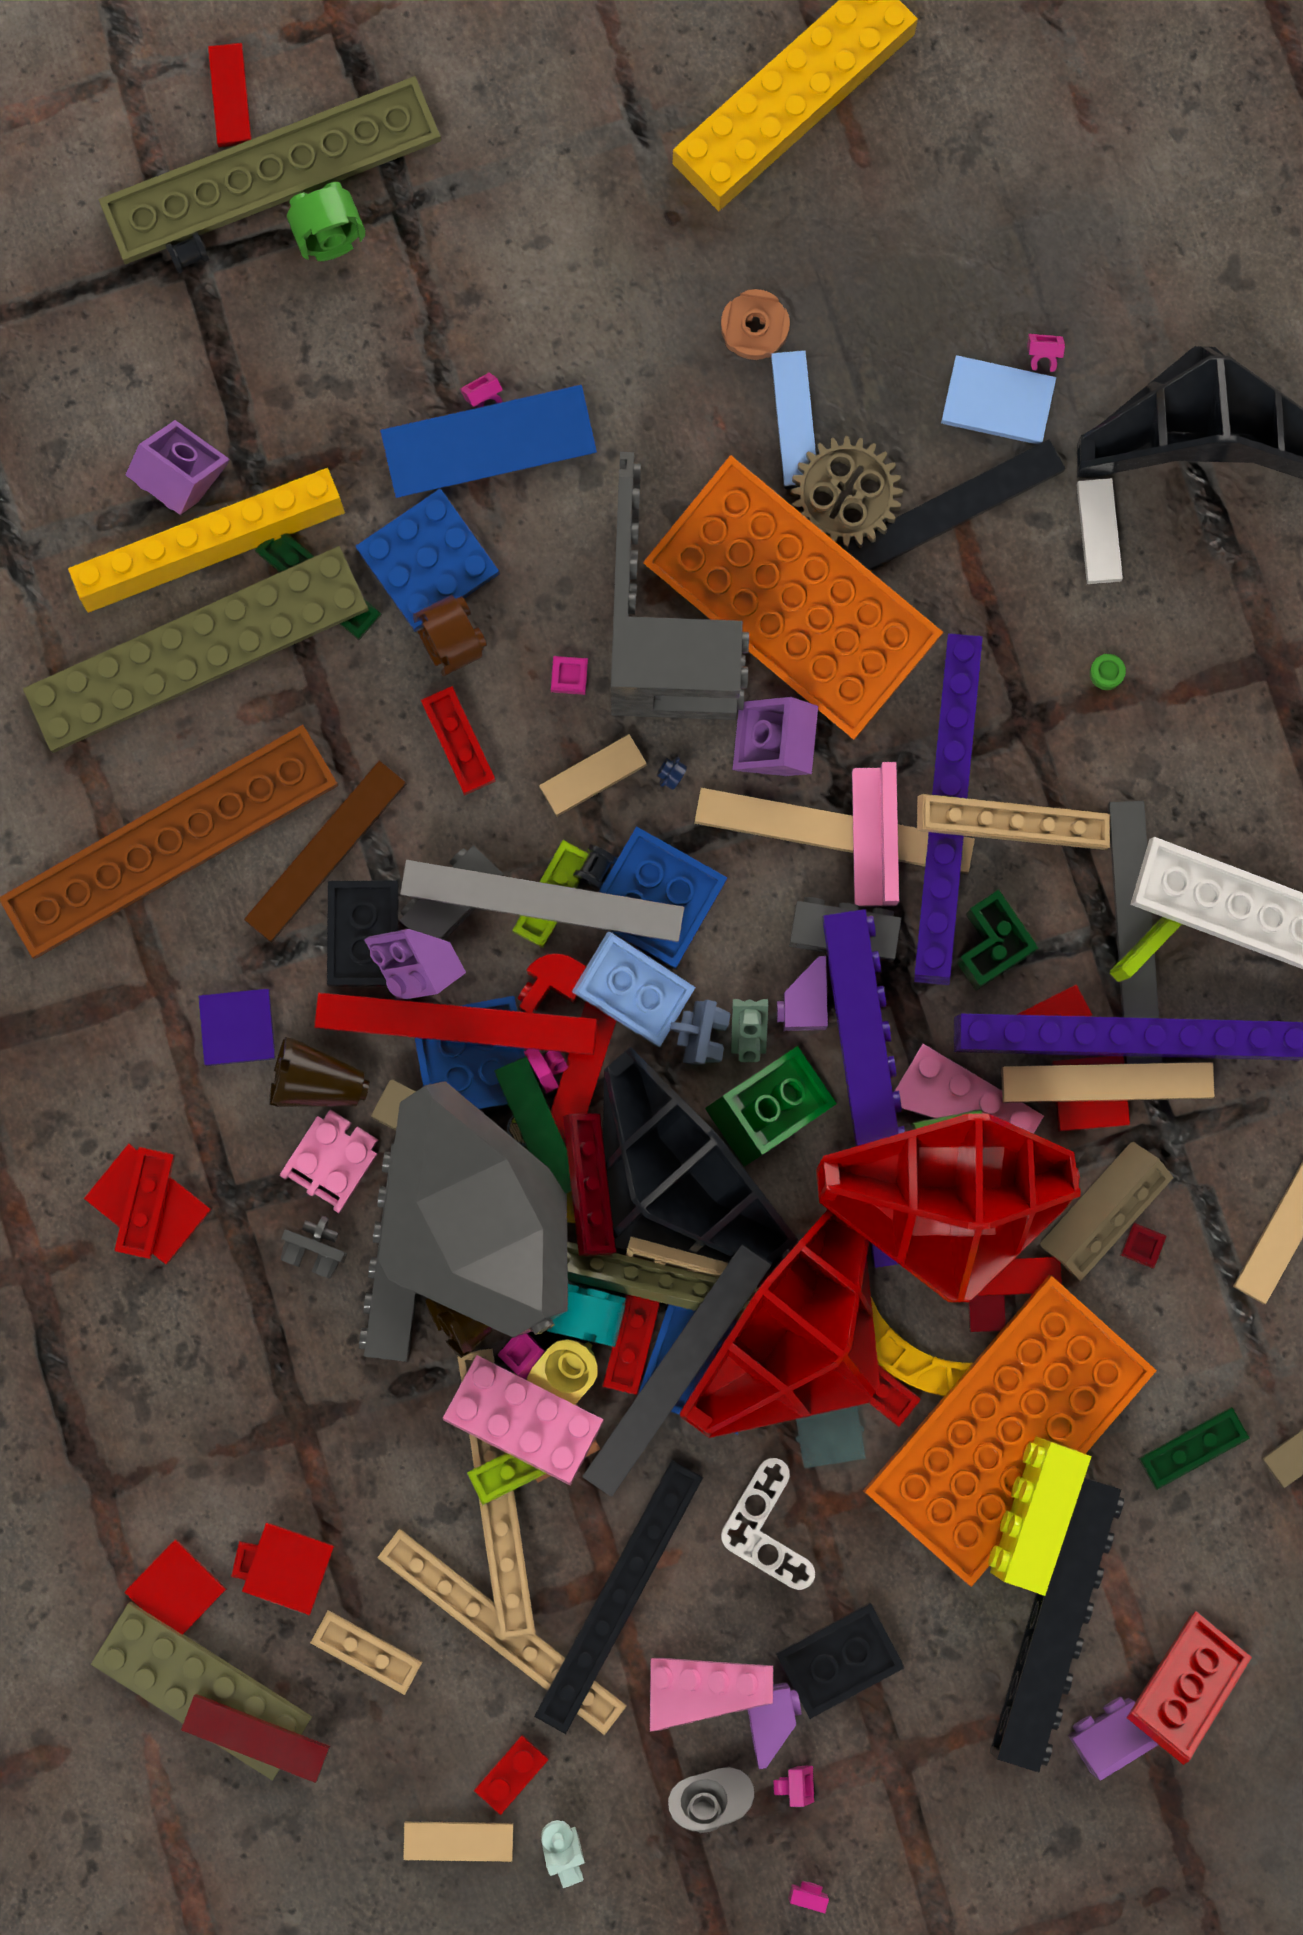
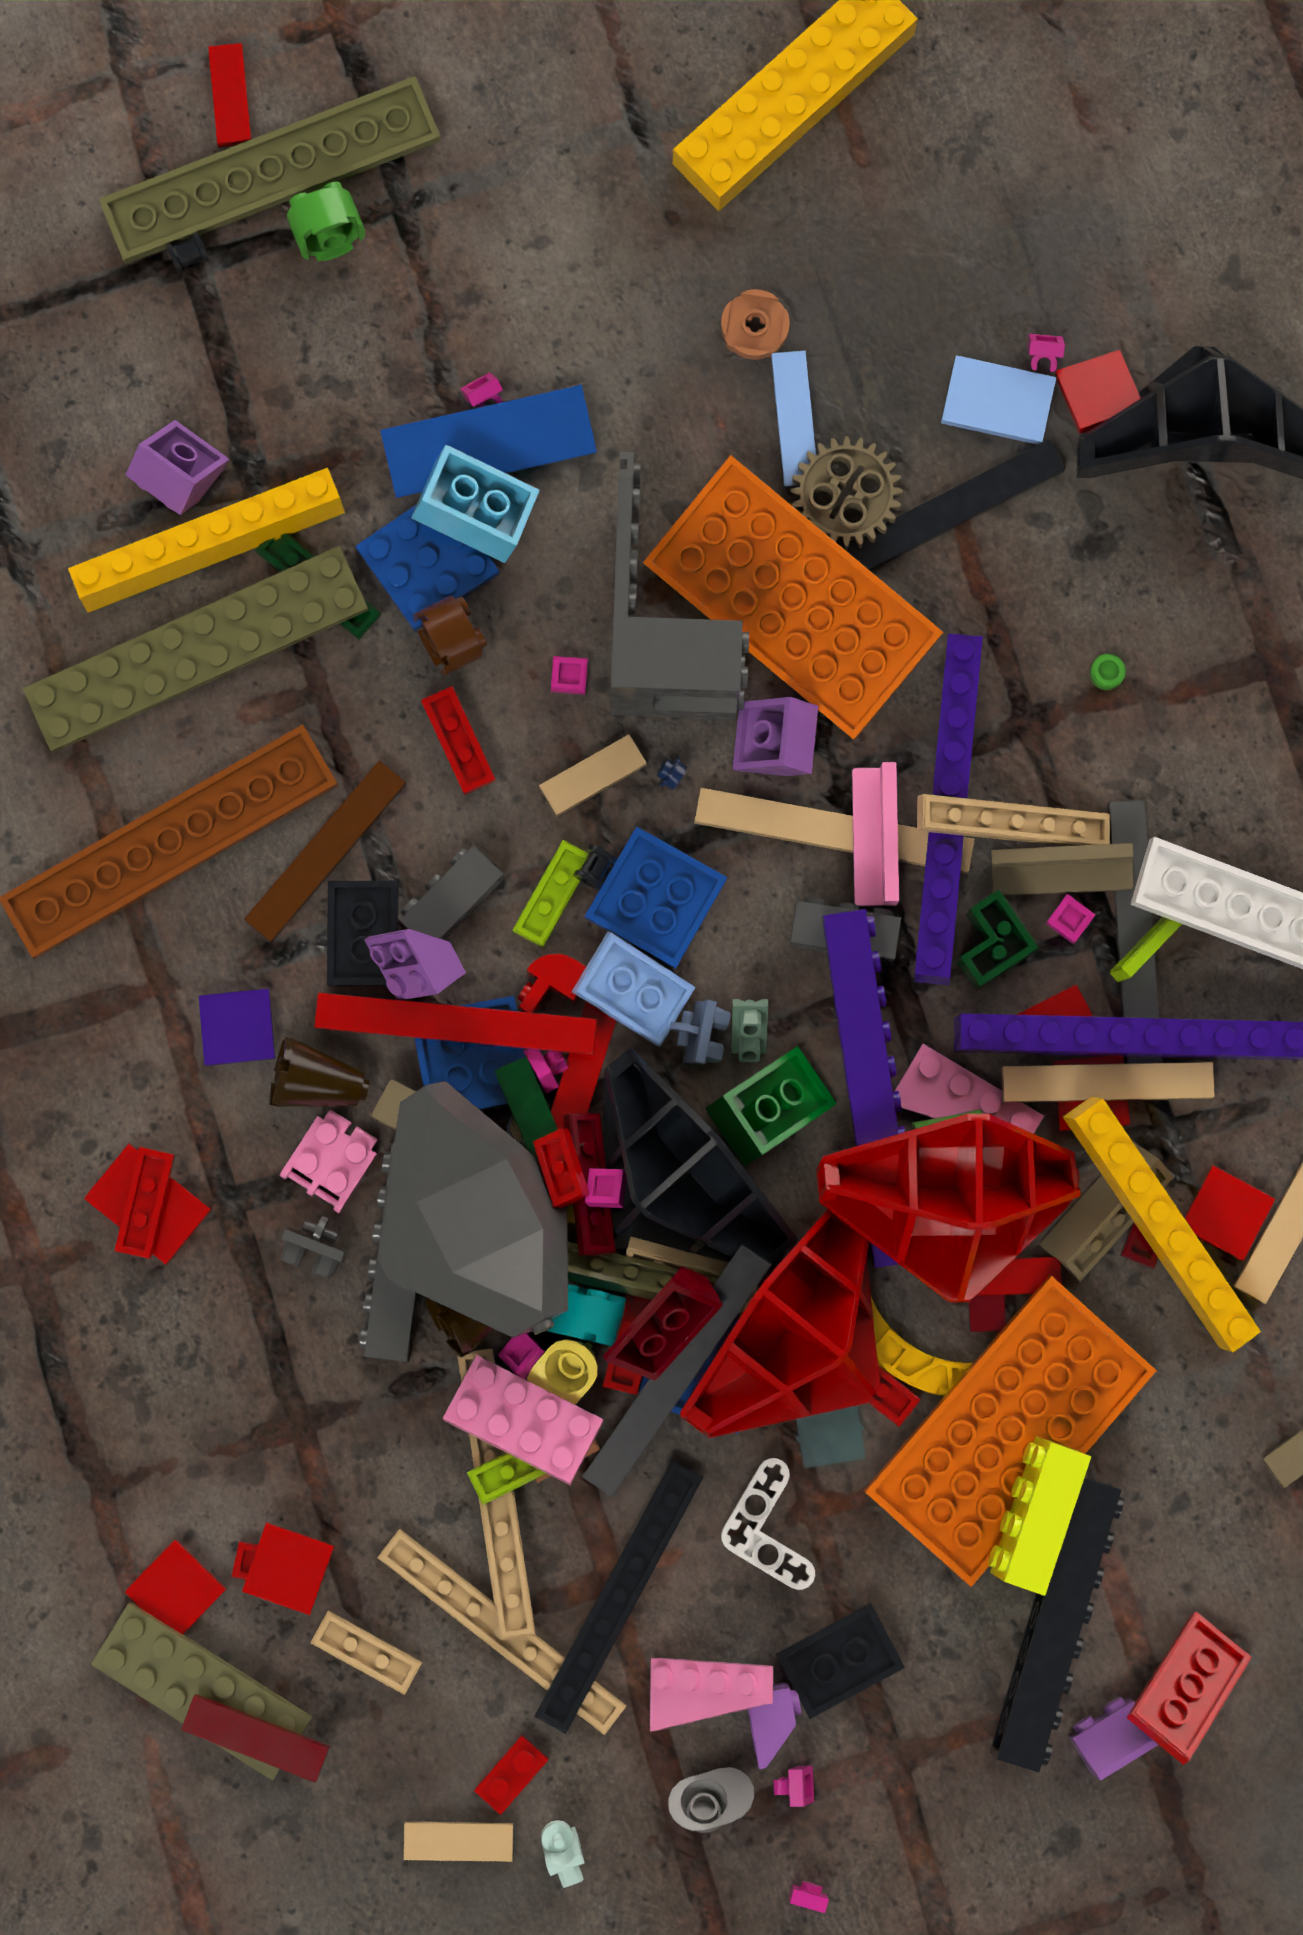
light grey tile [400,860,684,942] -> none
medium lavender slope [777,956,828,1031] -> none
white tile [1077,478,1123,584] -> none
dark green tile [1138,1407,1250,1490] -> none
none -> medium azure brick [411,444,539,563]
none -> red plate [533,1128,590,1209]
none -> dark pink plate [585,1168,627,1208]
none -> dark red slope [603,1266,723,1381]
none -> dark tan panel [991,843,1134,896]
none -> dark pink plate [1045,894,1096,944]
none -> red tile [1055,350,1141,434]
none -> yellow brick [1063,1097,1261,1353]
none -> red tile [1184,1165,1275,1262]

